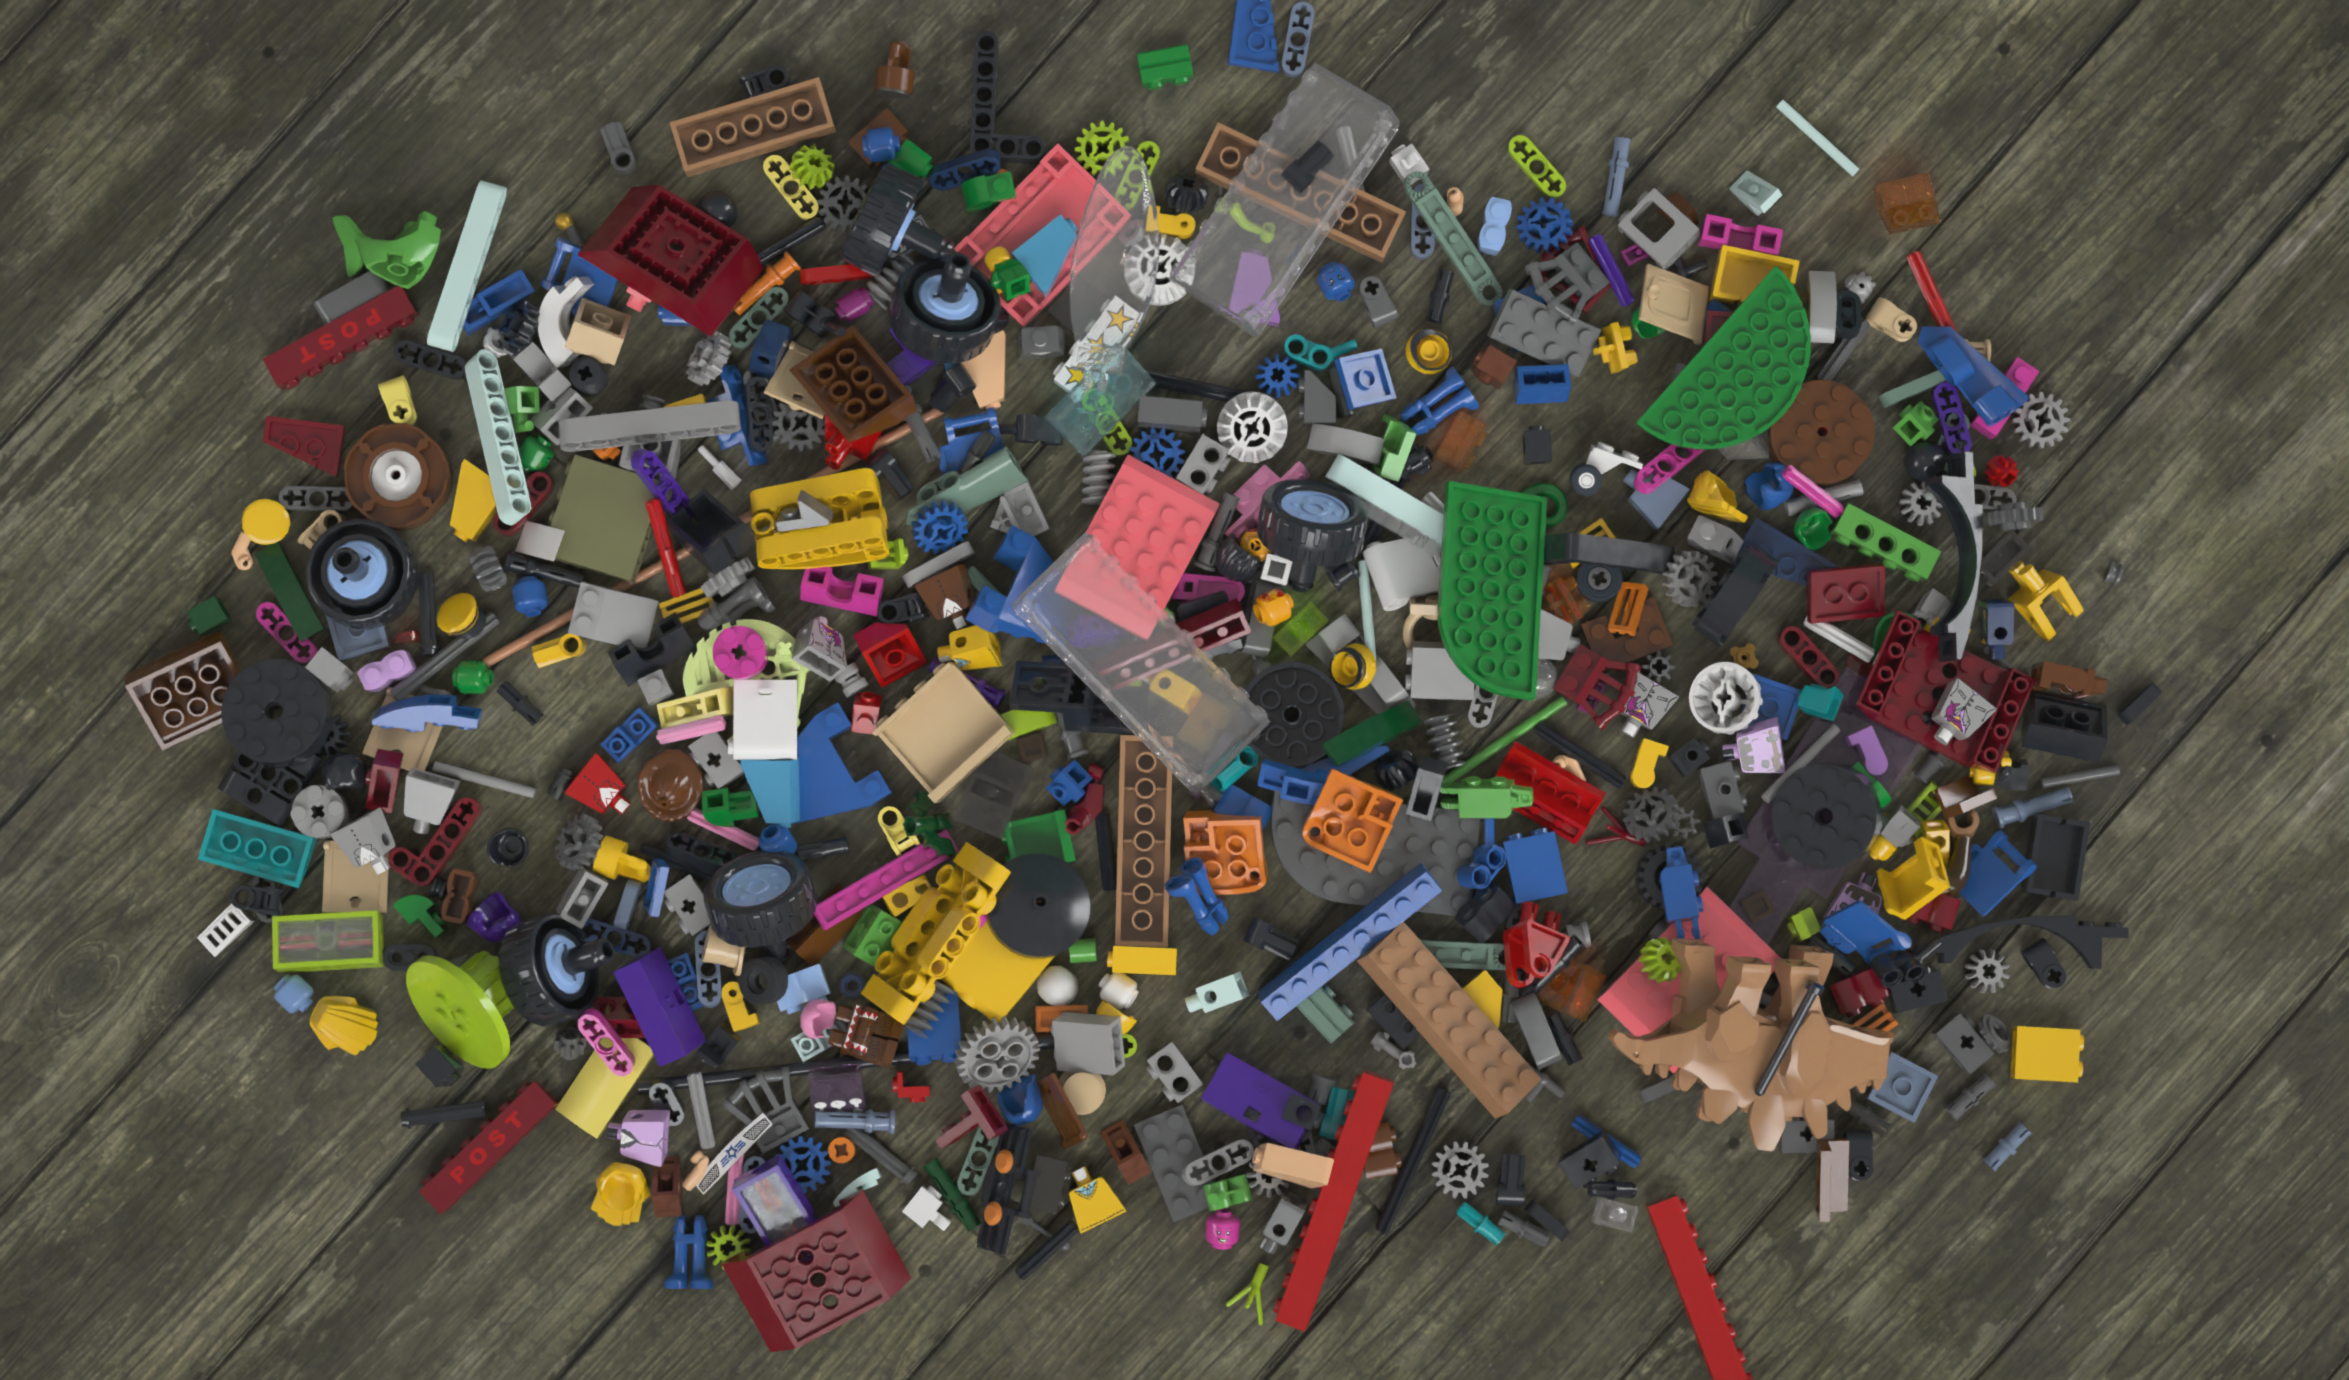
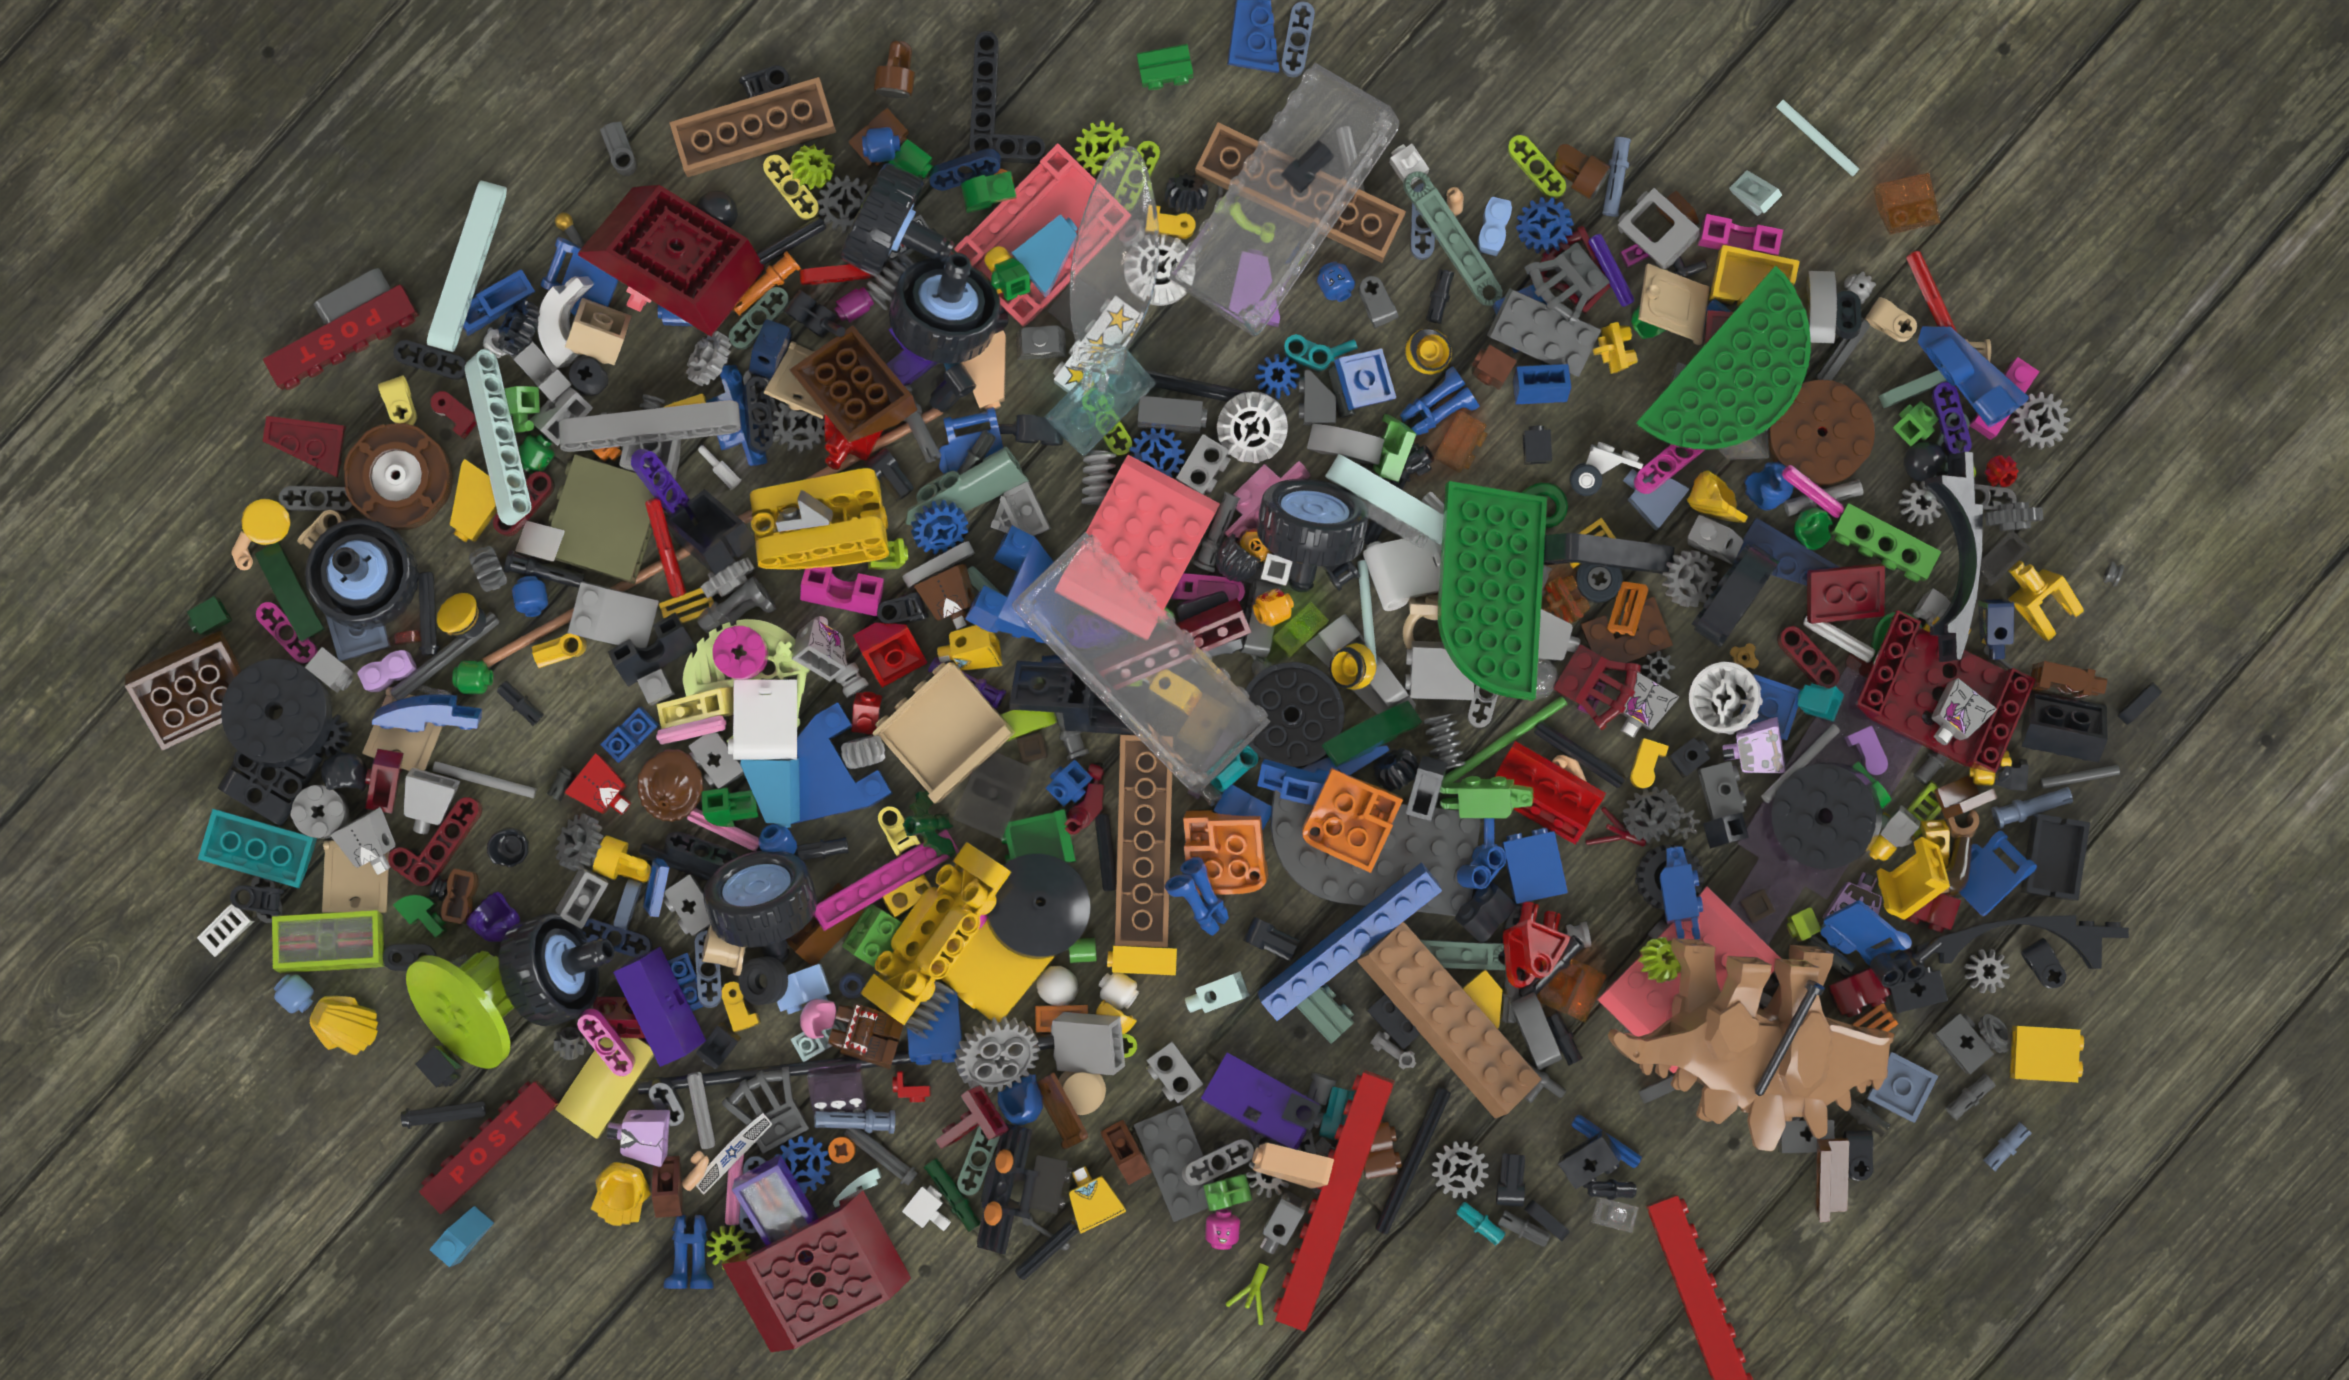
bright green hips [333,211,441,289] -> none
none -> dark red leg [430,391,477,440]
none -> dark azure slope [430,1206,494,1267]
none -> light grey gear [841,735,885,769]
none -> reddish brown piece [1554,144,1611,199]

